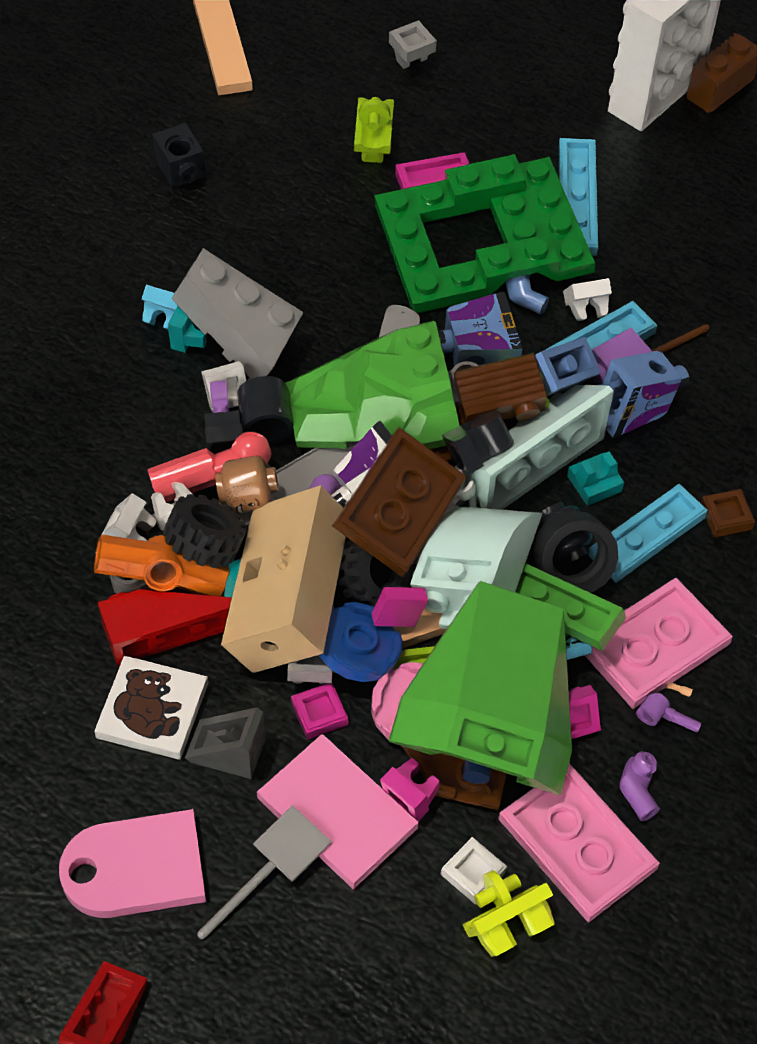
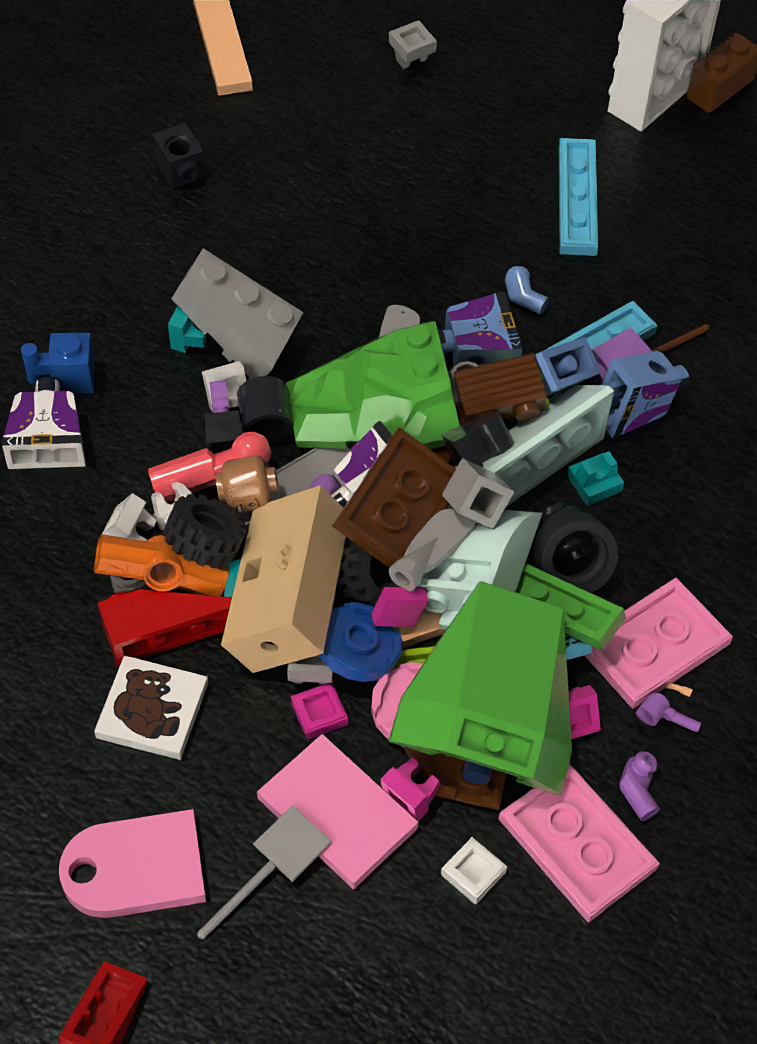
medium azure tile [142,284,178,330] -> none
dark grey slope [185,707,265,779] -> none
lime hips [354,97,394,163] -> none
green piece [374,154,595,313] -> none
dark pink tile [395,152,469,189] -> none
neon yellow hips [462,870,555,957] -> none
white tile [563,278,612,321] -> none
medium azure tile [588,484,708,583] -> none
reddish brown tile [701,489,755,537] -> none
none -> torso [2,377,86,469]
none -> blue brick [21,333,95,394]
none -> light grey piece [389,509,477,592]
none -> light grey brick [442,458,514,529]

